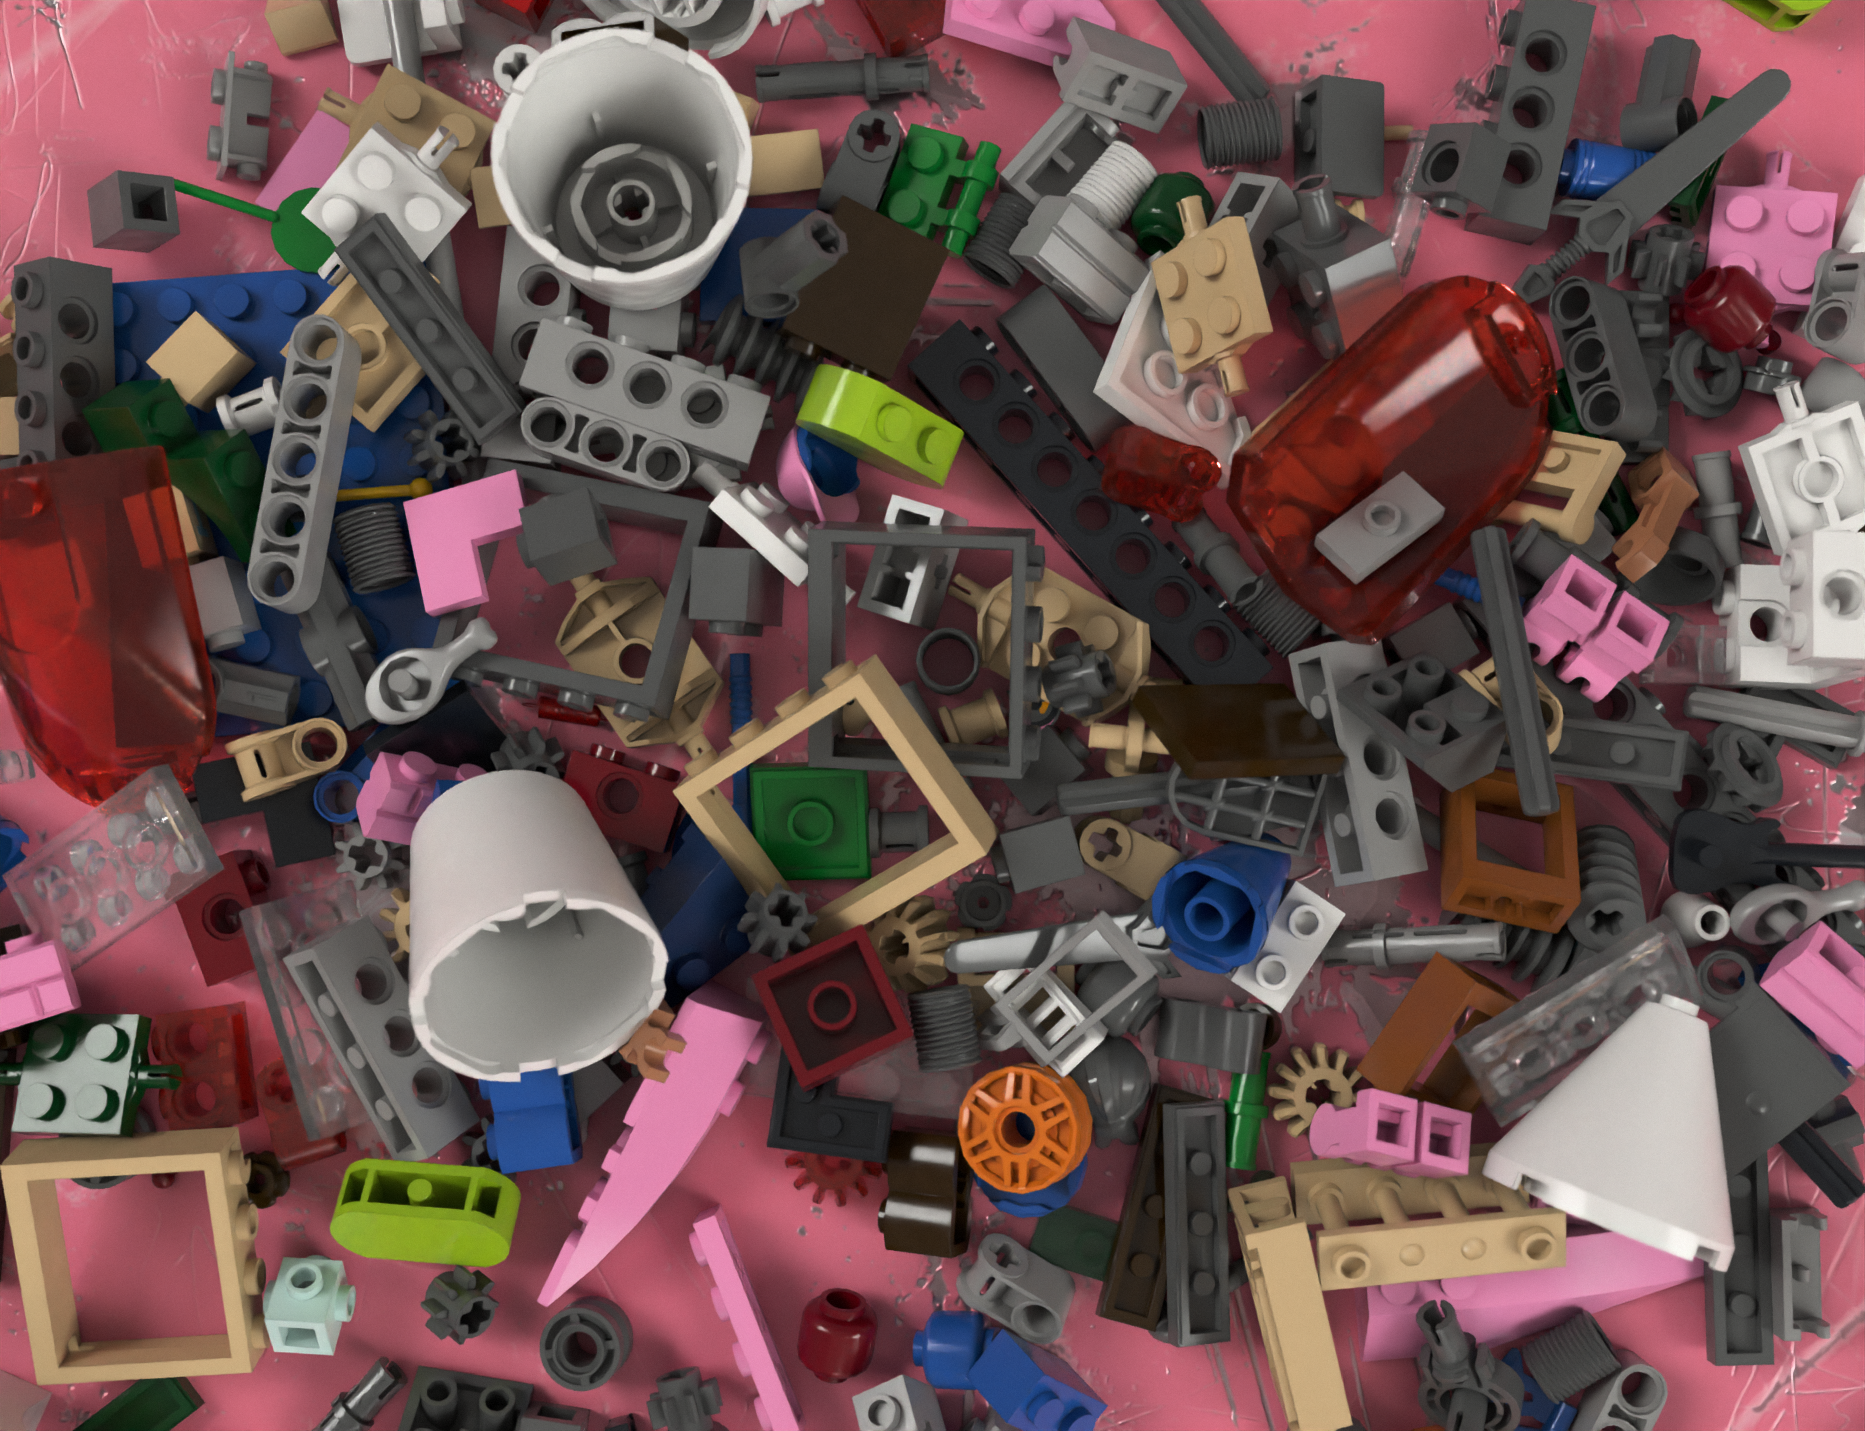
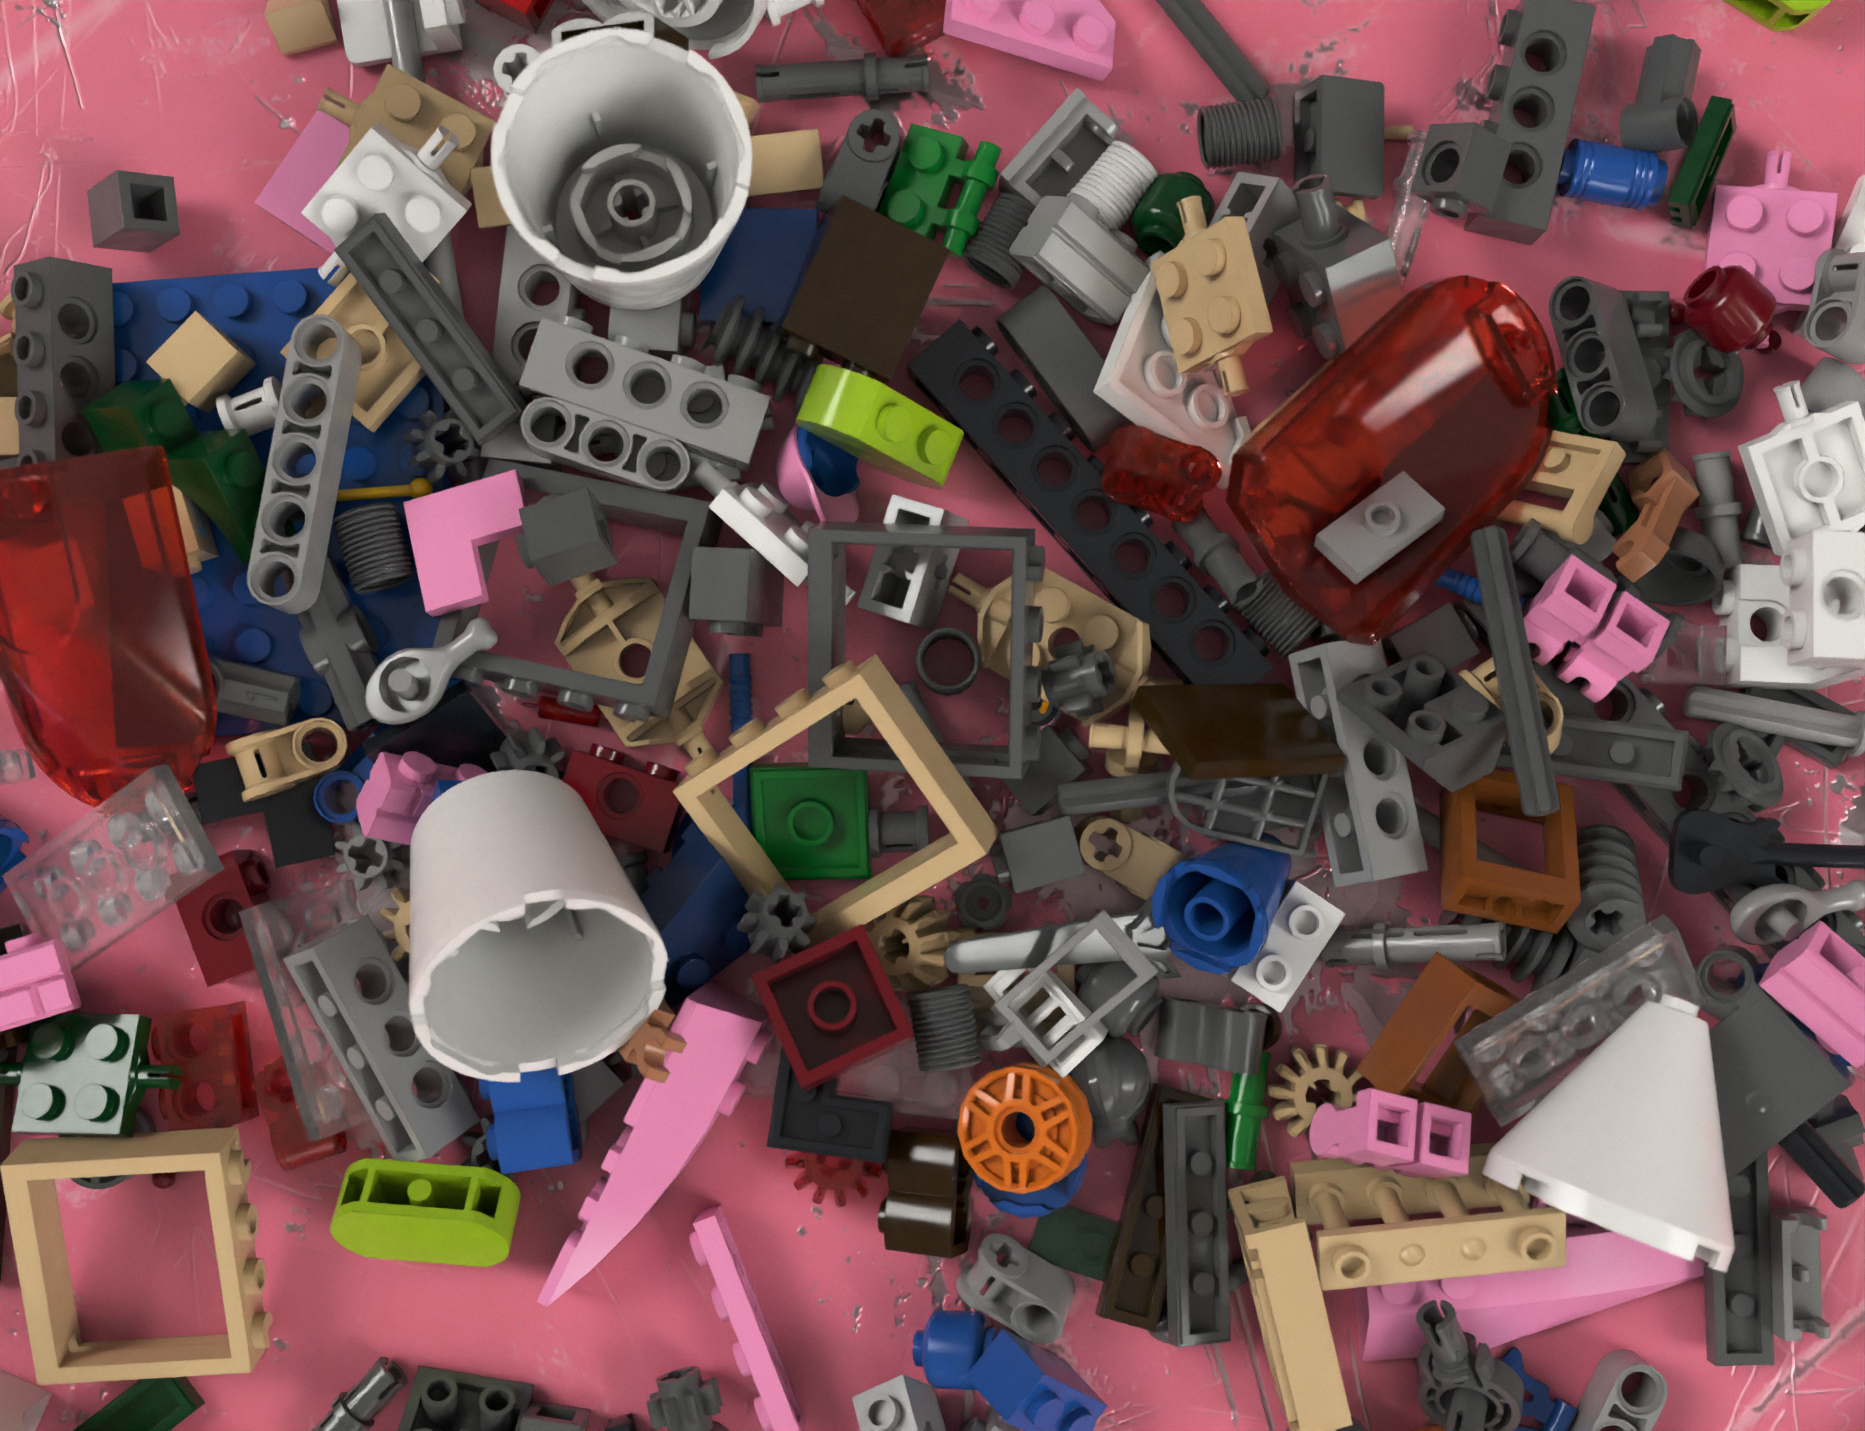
light grey brick [166,556,262,652] -> none
green piece [174,179,340,274] -> none
light grey hinge [206,51,273,181] -> none
dark brown plate [244,1150,290,1209] -> none
light aqua brick [263,1255,356,1355] -> none
dark grey gear [420,1265,499,1345] -> none
dark grey wheel [540,1296,633,1391] -> none
dark grey piece [739,210,848,318] -> none
dark red head [797,1288,878,1384] -> none
tan bush [937,688,1009,744] -> none
light grey hinge [1053,16,1188,134] -> none
dark grey sword [1510,69,1791,305] -> none
dark grey piece [1521,1310,1622,1404] -> none
dark grey gear [1626,224,1706,296] -> none
white cone [1660,891,1730,948] -> none
dark grey plate [1742,355,1801,396] -> none

